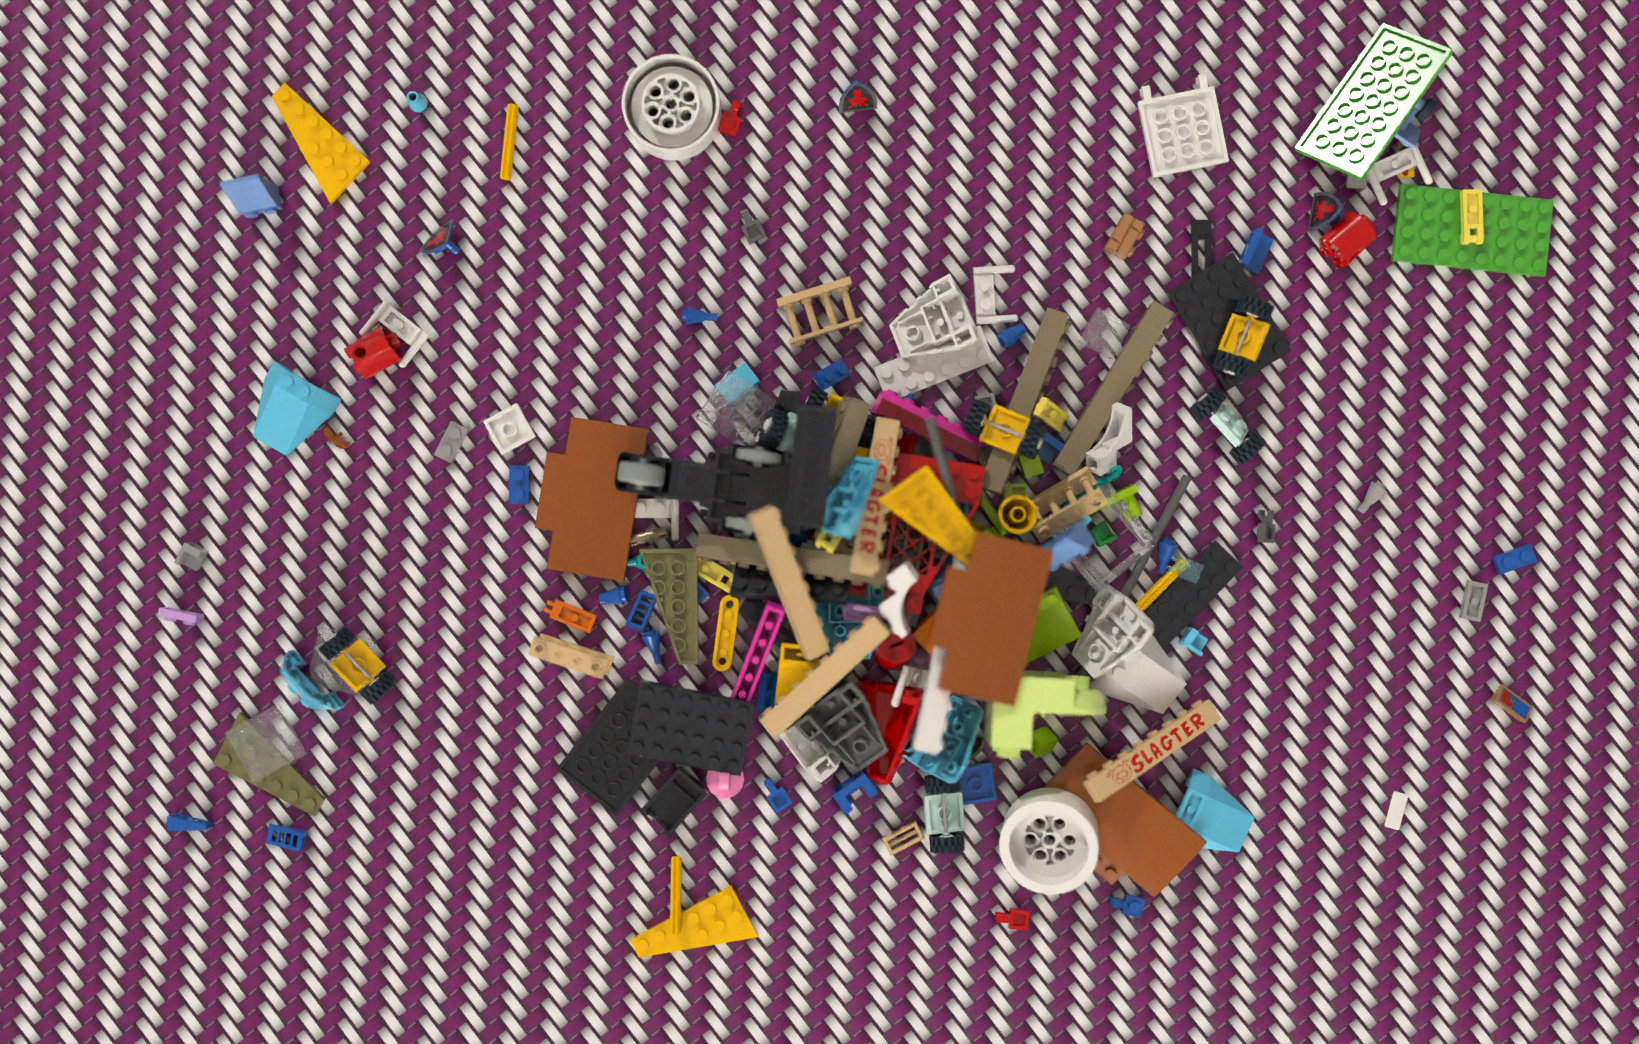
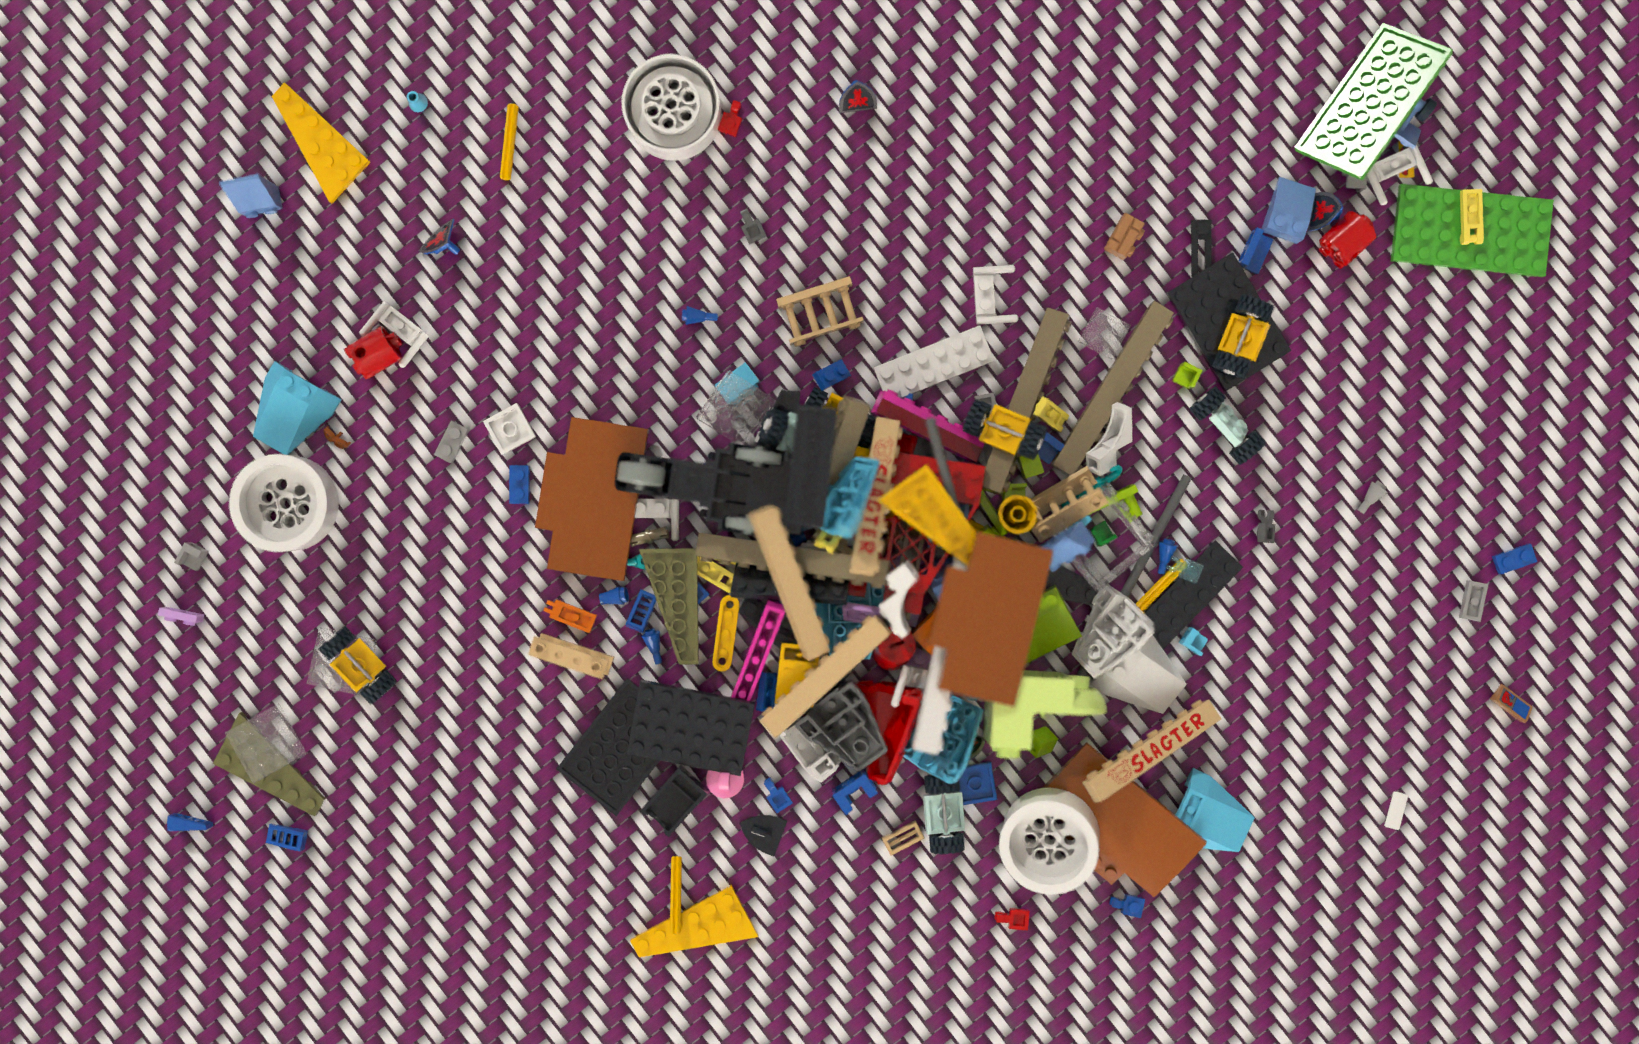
medium azure wedge [281,650,346,710] -> none
white wedge [889,274,978,359] -> none
blue cone [997,323,1026,348] -> none
white plate [1137,73,1229,178] -> none
none -> white wheel [229,454,339,552]
none -> black shield [740,815,787,856]
none -> lime panel [1172,362,1203,389]
none -> medium blue slope [1262,177,1316,244]

